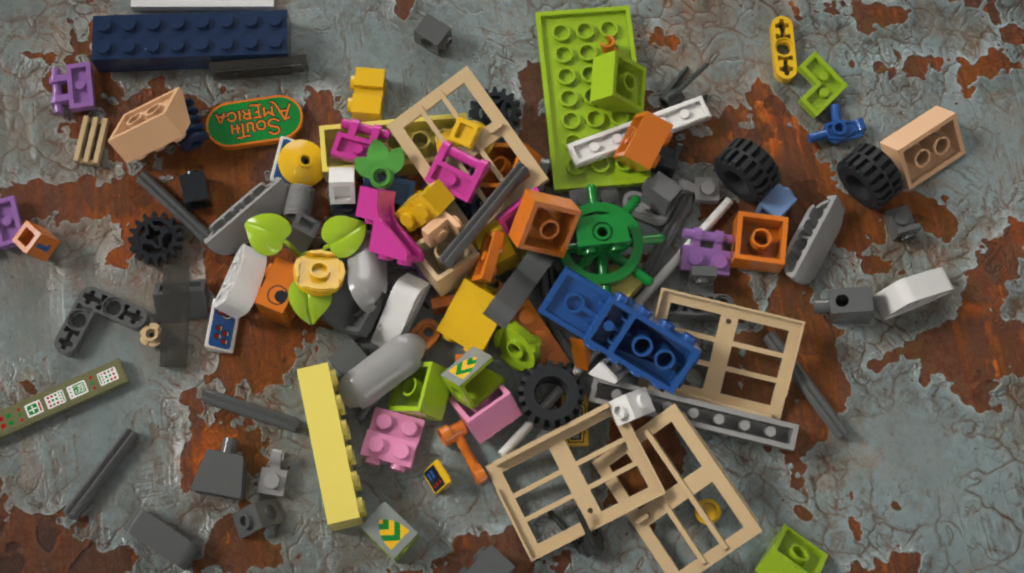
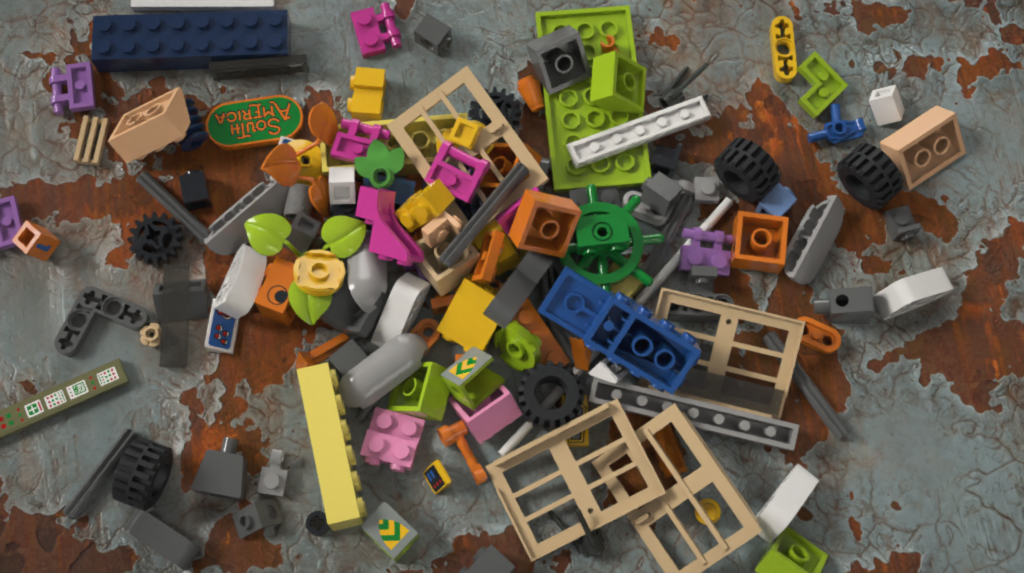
dark grey axle [201,389,301,433] -> none
white bracket [608,387,656,426] -> none
orange brick [613,111,673,172] -> none
none -> black tyre [112,437,173,511]
none -> orange plant [260,101,338,218]
none -> orange piece [295,333,350,369]
none -> black bush [306,511,330,536]
none -> dark pink plate [350,3,402,59]
none -> orange cone [517,75,545,113]
none -> dark grey slope [526,25,592,95]
none -> orange plate [651,423,688,478]
none -> clear smoke tile [677,368,784,416]
none -> white beam [756,463,819,544]
none -> orange plate [797,316,841,354]
none -> white panel [869,85,905,126]

